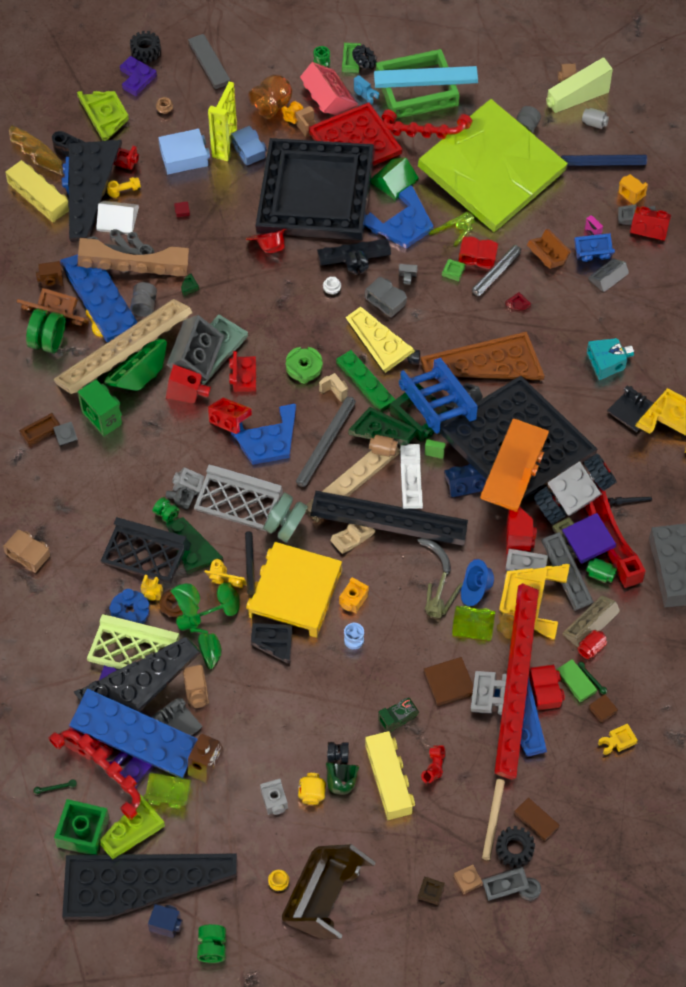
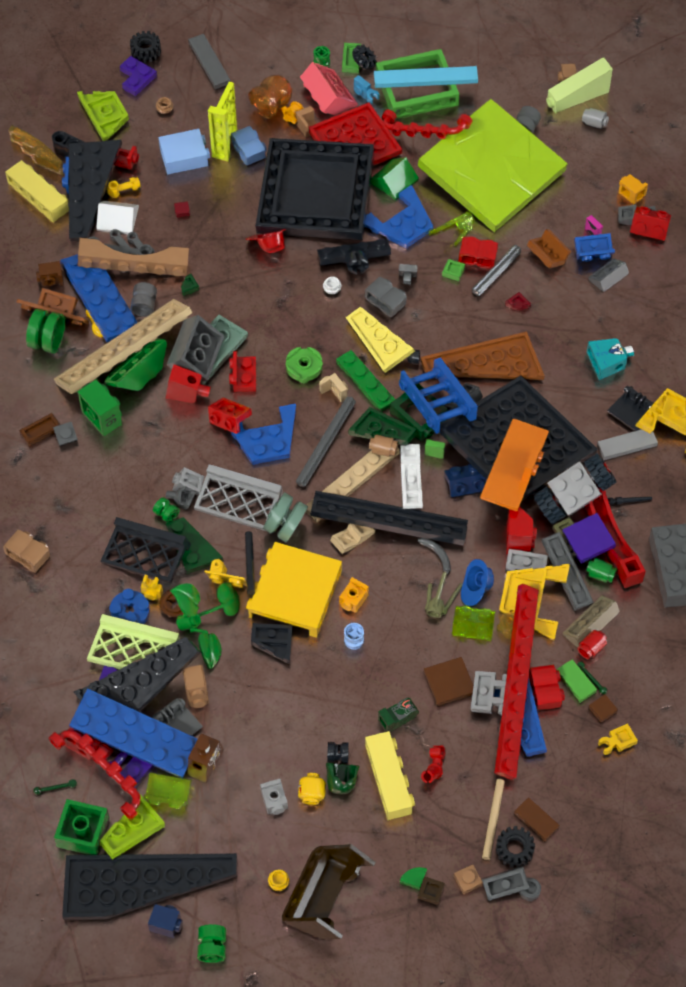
dark blue axle [561,154,647,166] -> none
none -> green tile [400,867,427,890]
none -> light grey tile [597,430,658,460]

